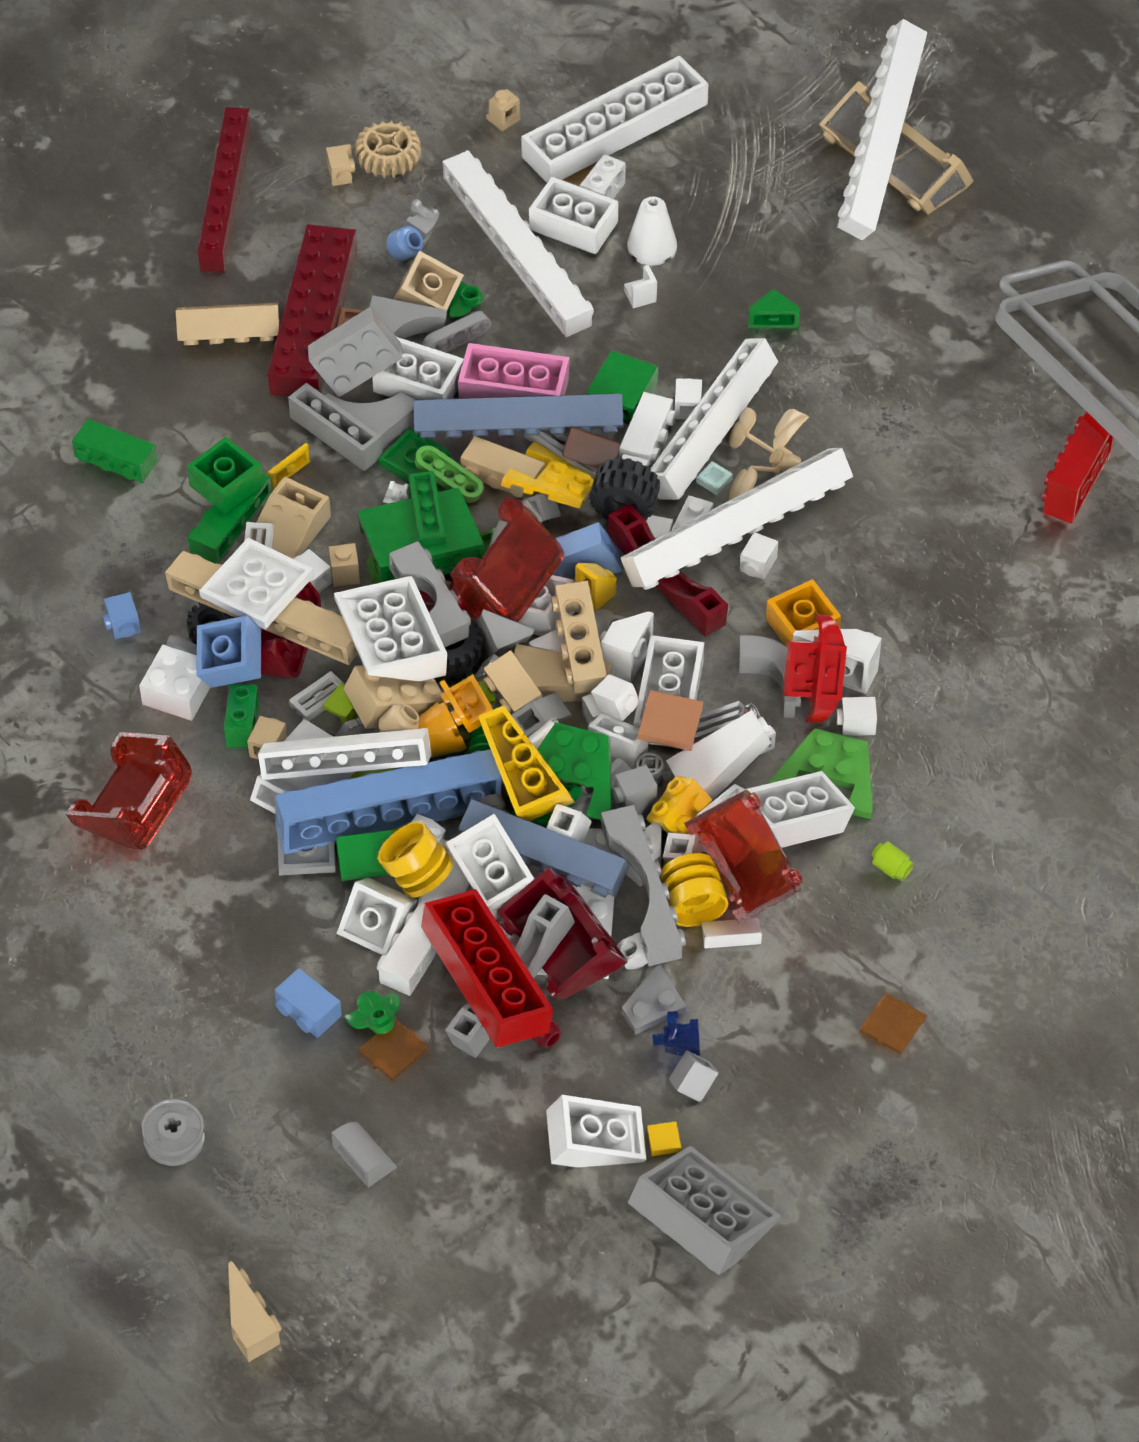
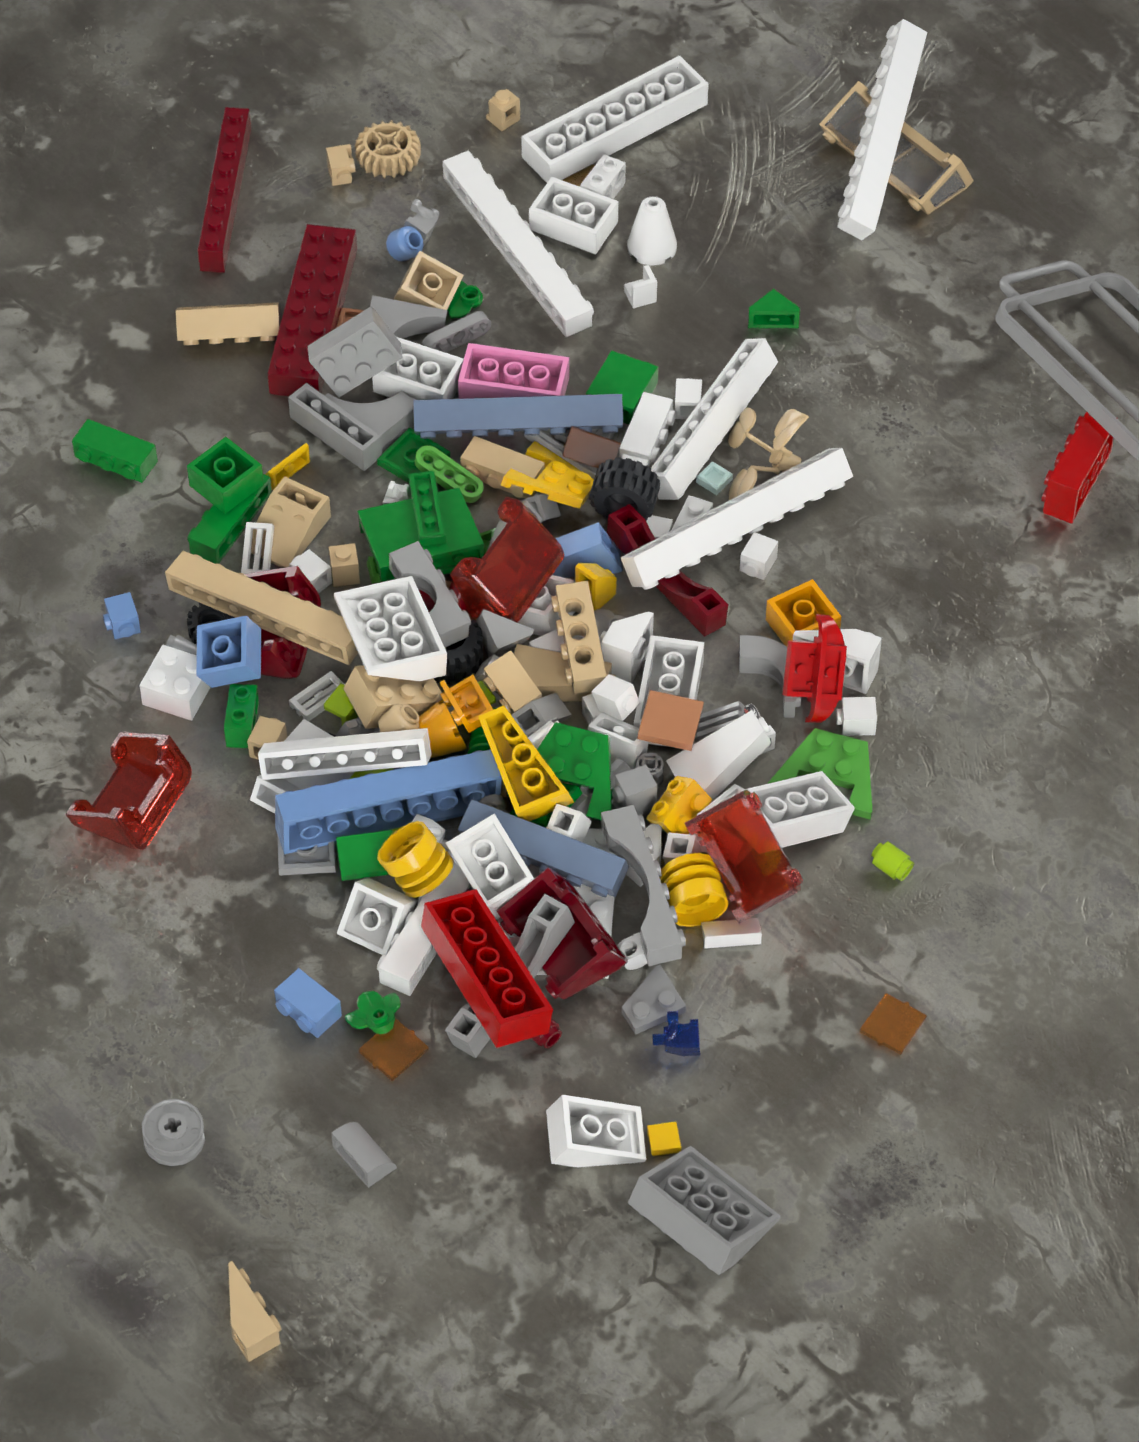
white plate [199,538,314,629] -> none
panel [669,1050,719,1101] -> none

